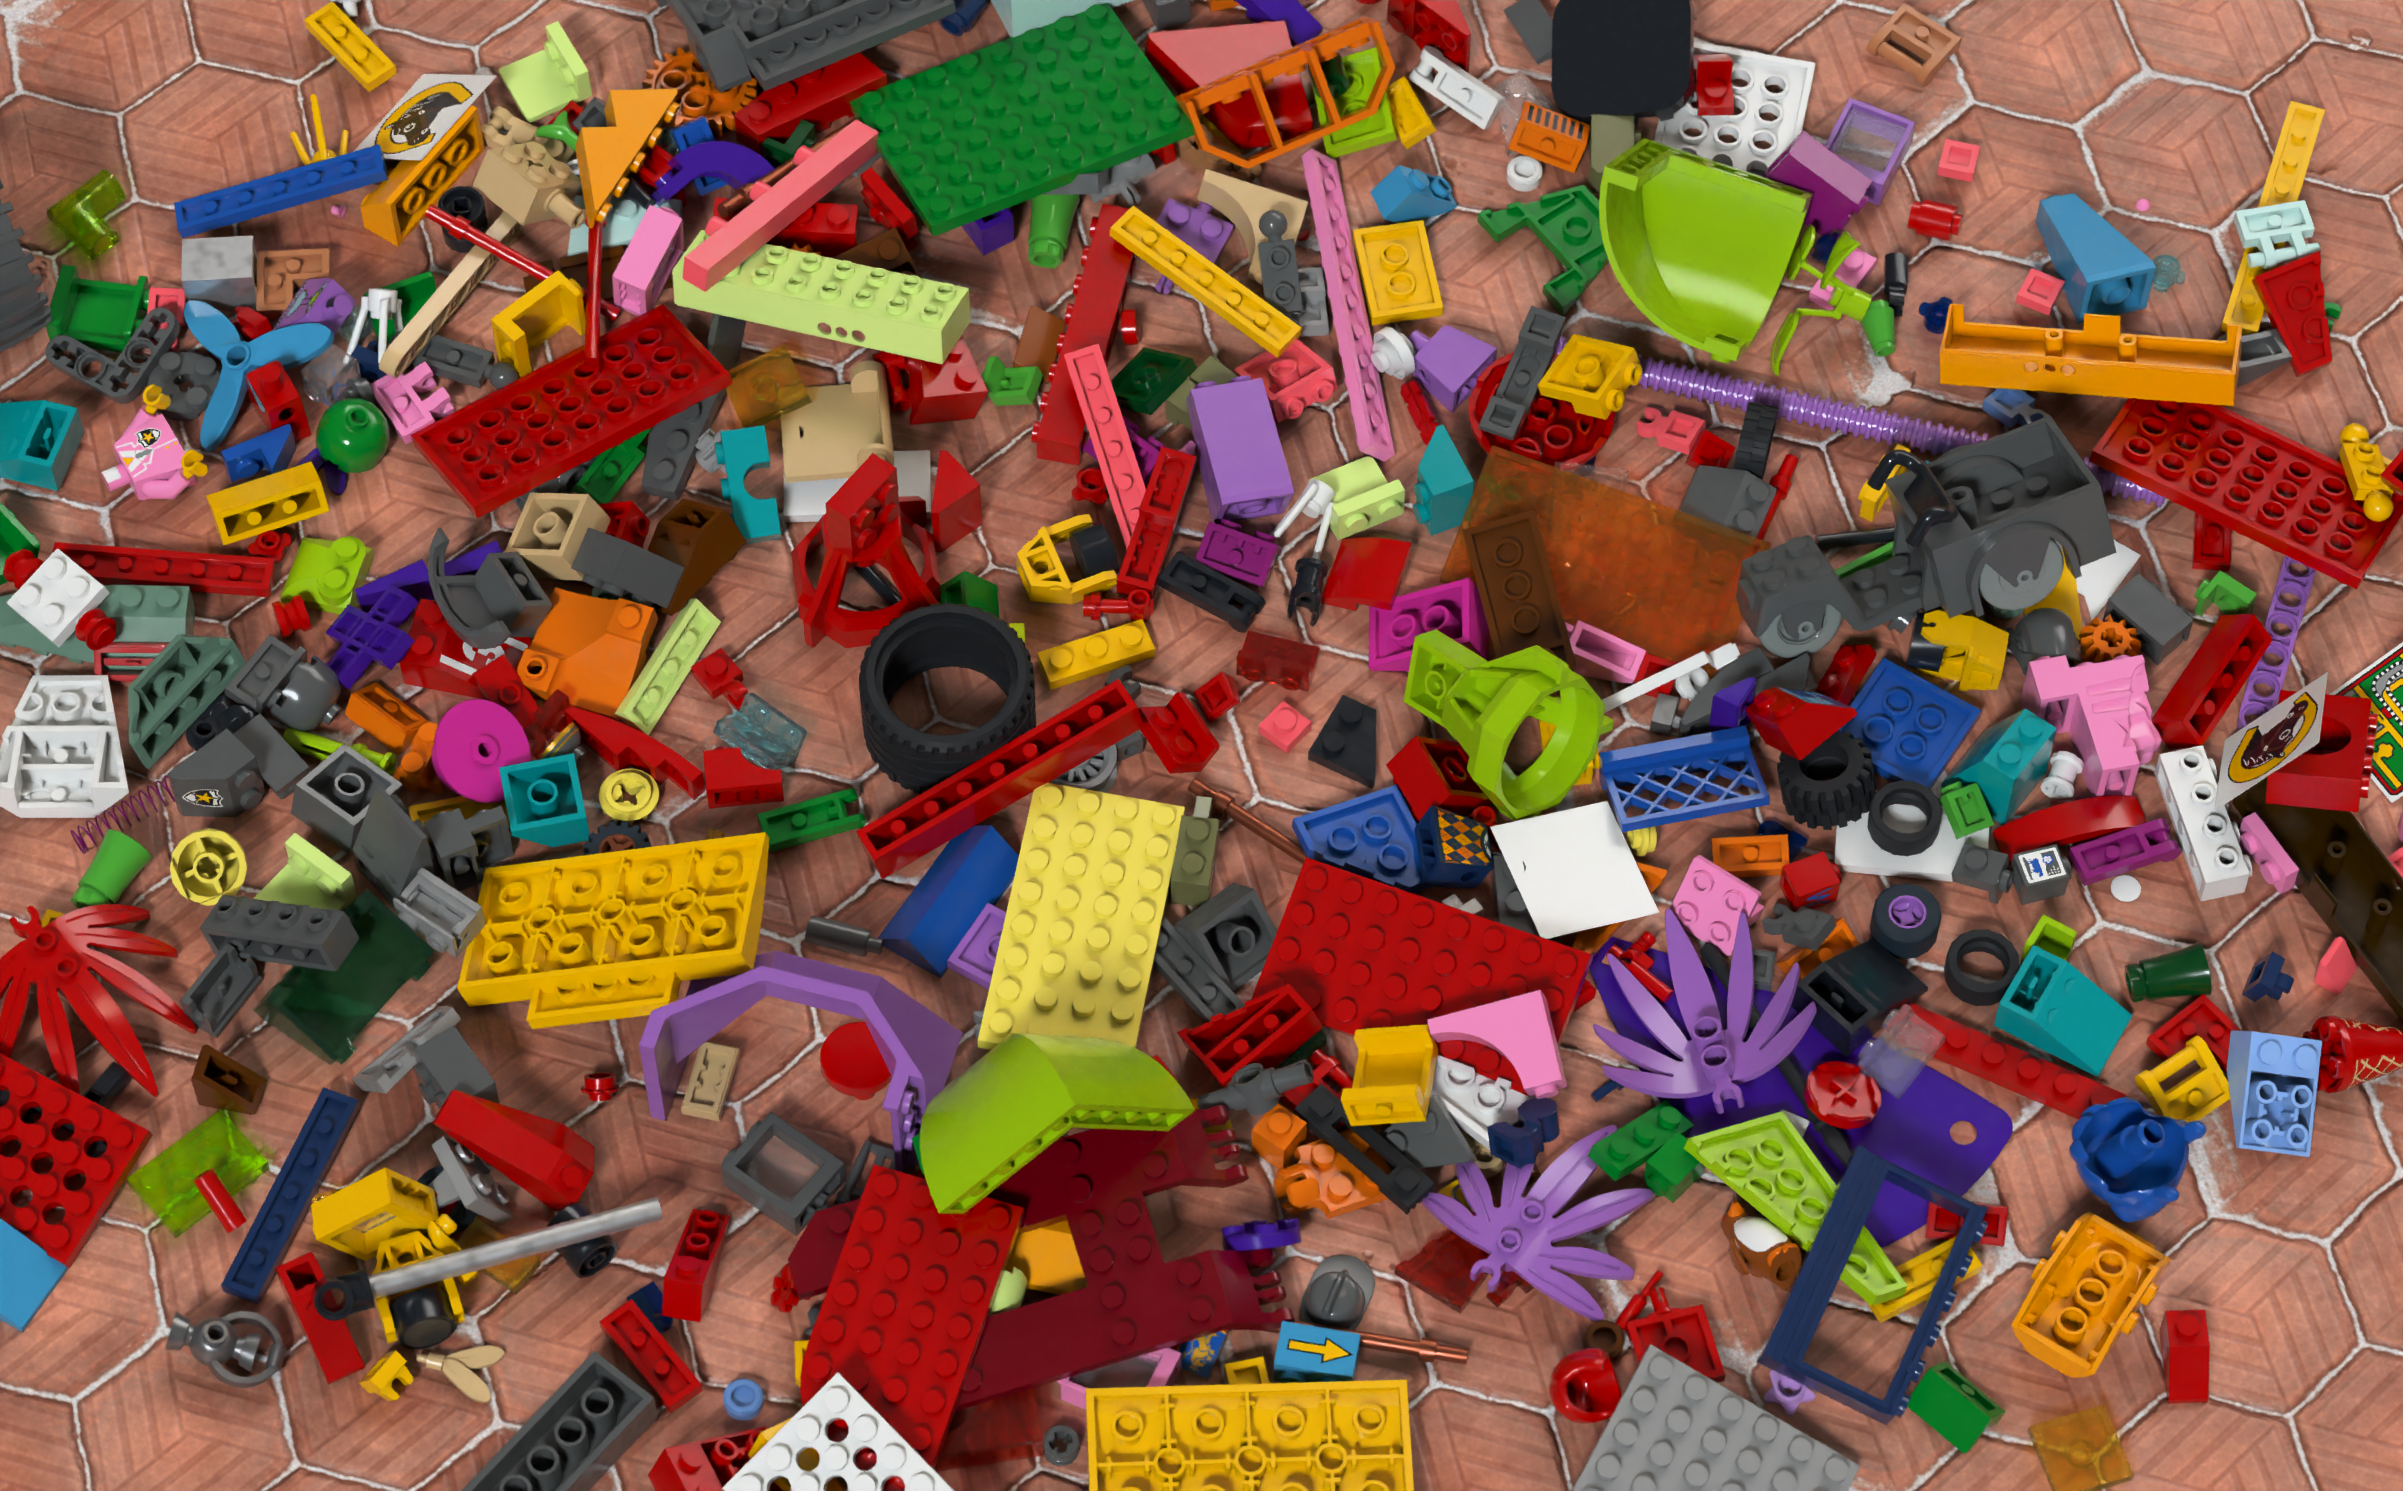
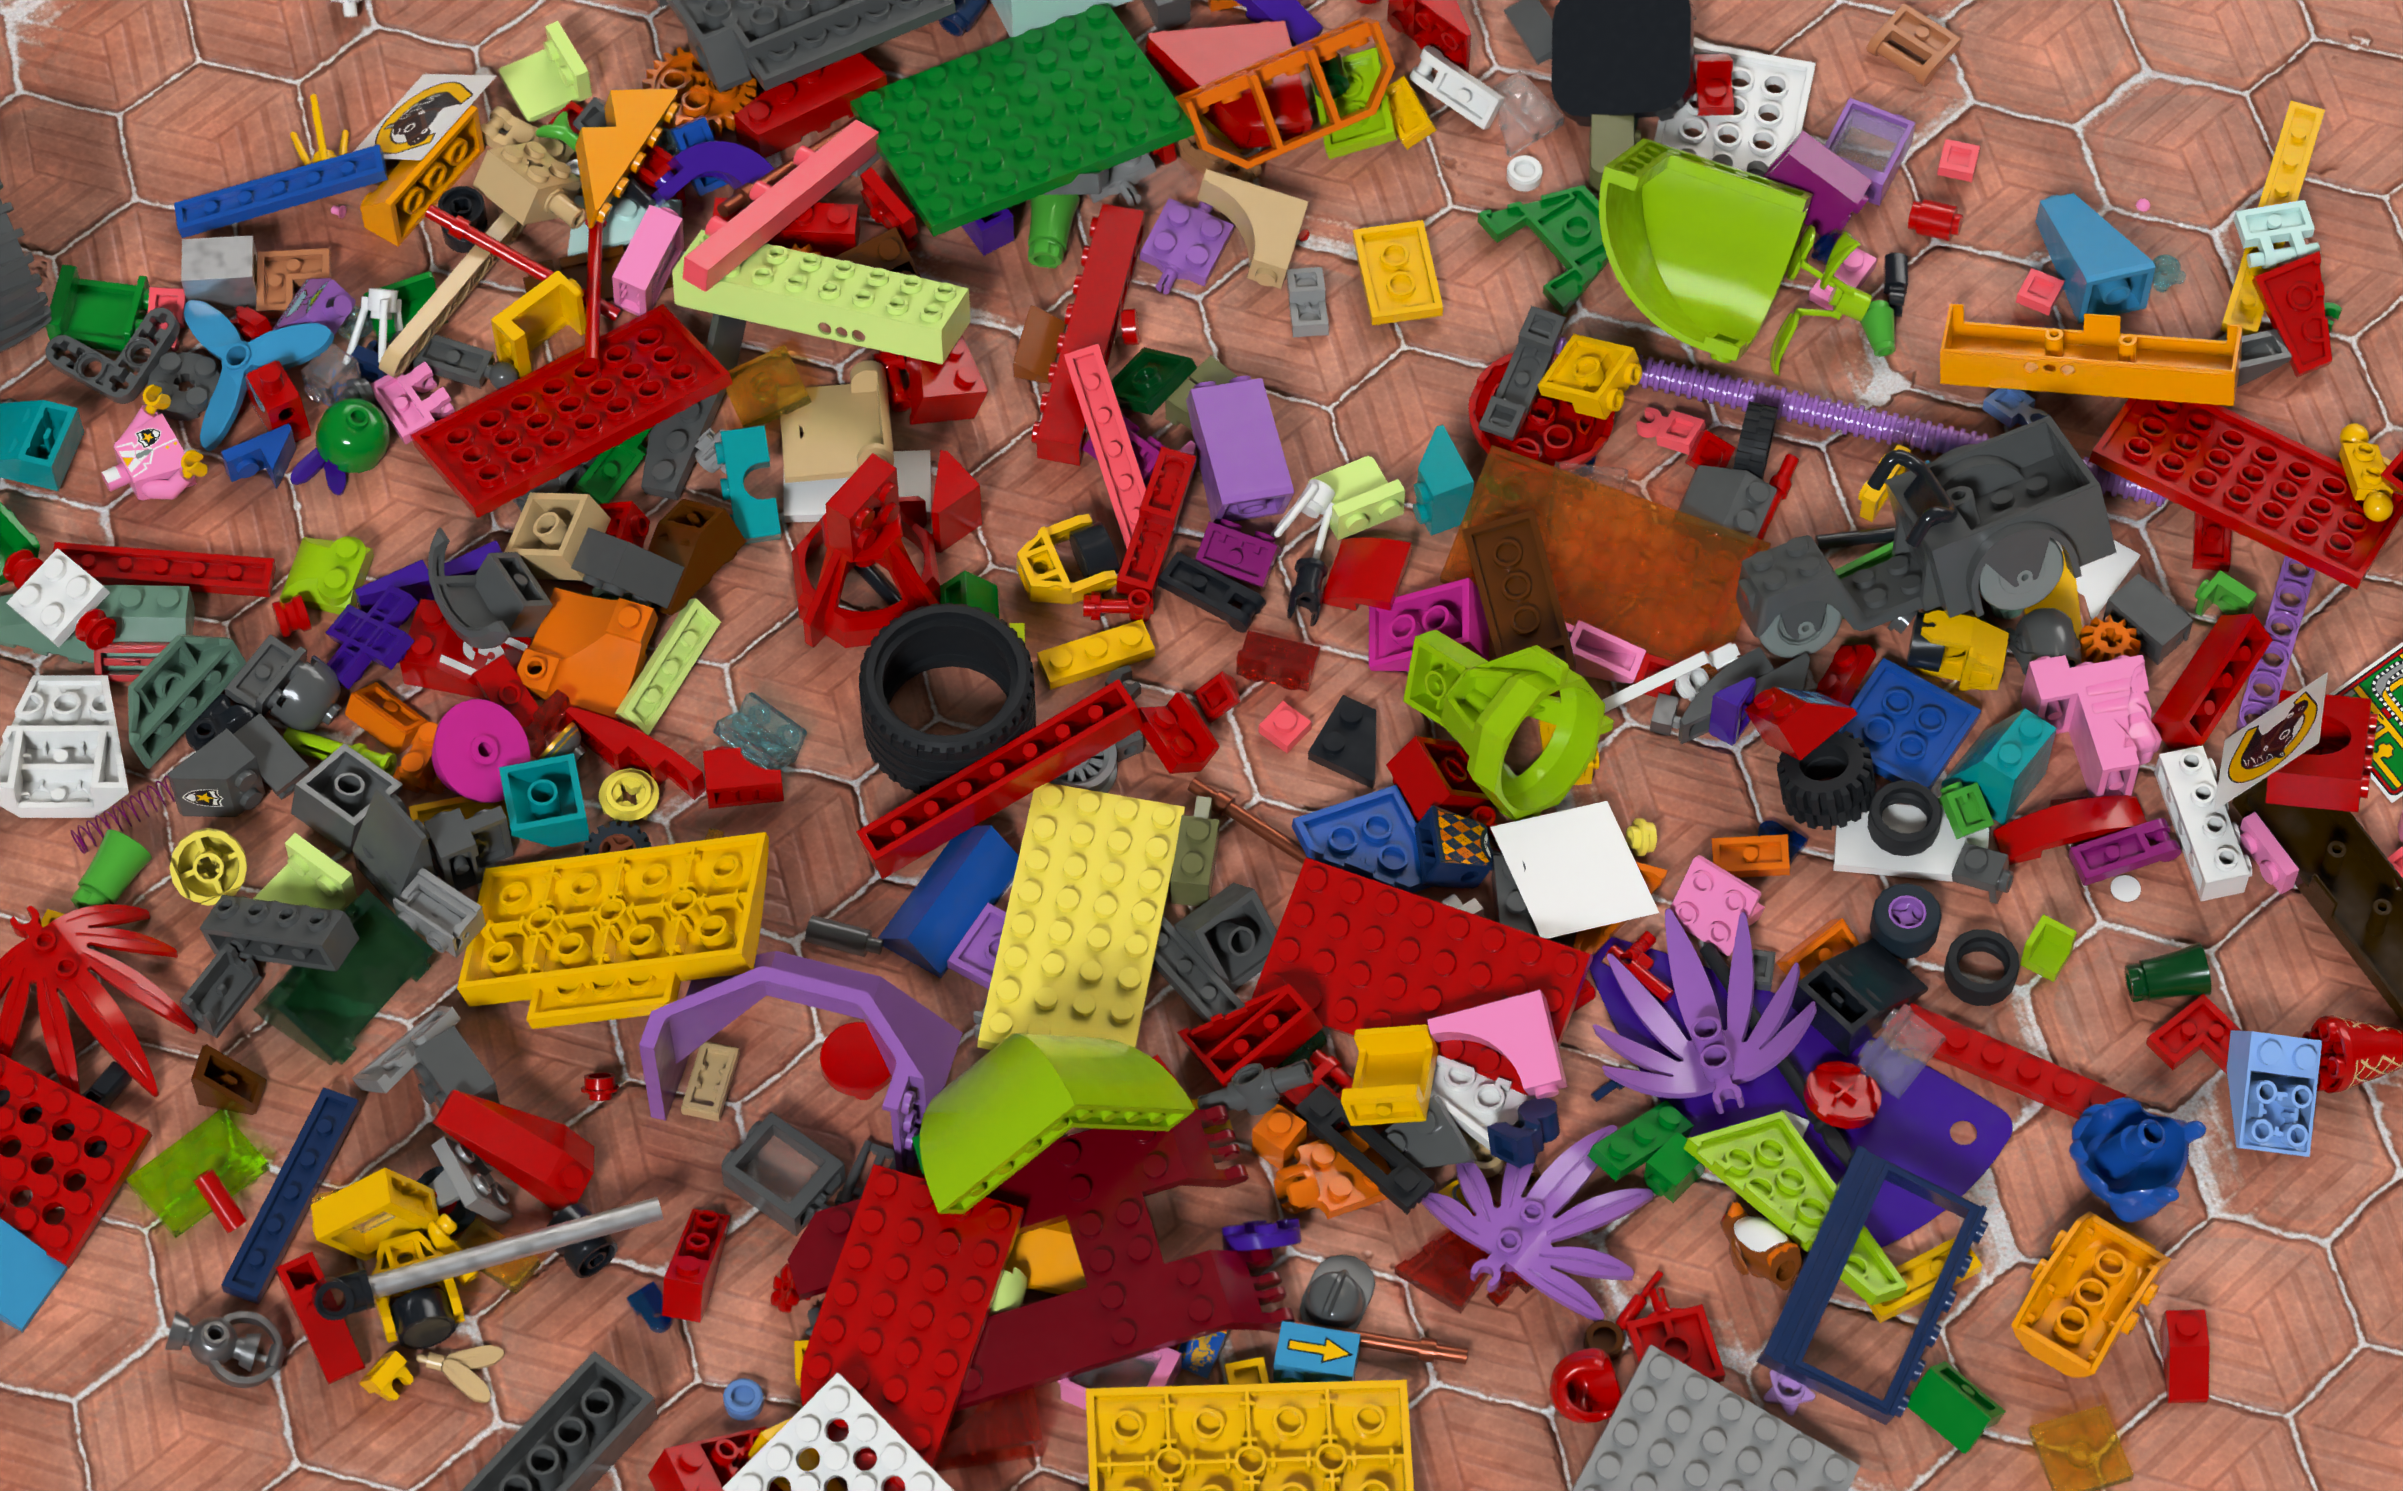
clear neon green brick [46,169,126,261] -> none
yellow brick [206,461,330,545] -> none
red plate [248,530,292,563] -> none
yellow plate [304,1,397,92] -> none
red plate [599,1299,703,1414] -> none
red plate [691,648,750,711] -> none
green hinge [757,788,866,853] -> none
dark green bracket [762,119,817,169] -> none
bright green bracket [981,356,1043,406] -> none
dark grey bush [1043,1425,1079,1466] -> none
red plate [1072,468,1107,505] -> none
yellow plate [1109,206,1302,358] -> none
coral plate [1233,339,1338,423] -> none
dark grey plate [1257,210,1303,340] -> none
bright pink plate [1302,149,1395,462] -> none
dark azure slope [1370,165,1457,223] -> none
white plate [1371,327,1415,379] -> none
red axle [1401,380,1439,445] -> none
medium lavender torso [1408,325,1497,413] -> none
orange panel [1508,101,1590,173] -> none
blue fence [1599,726,1770,832] -> none
dark grey plate [1761,903,1836,951] -> none
red brick [1779,851,1842,912] -> none
clear blue plate [1918,297,1953,334] -> none
red slope [1925,1201,2008,1246] -> none
teal slope [1994,945,2133,1077] -> none
dark grey brick [2010,844,2072,905] -> none
white bush [2040,751,2084,801] -> none
yellow plate [2134,1035,2230,1122] -> none
dark blue tile [2242,951,2294,1002] -> none
coral slope [2314,936,2356,995] -> none

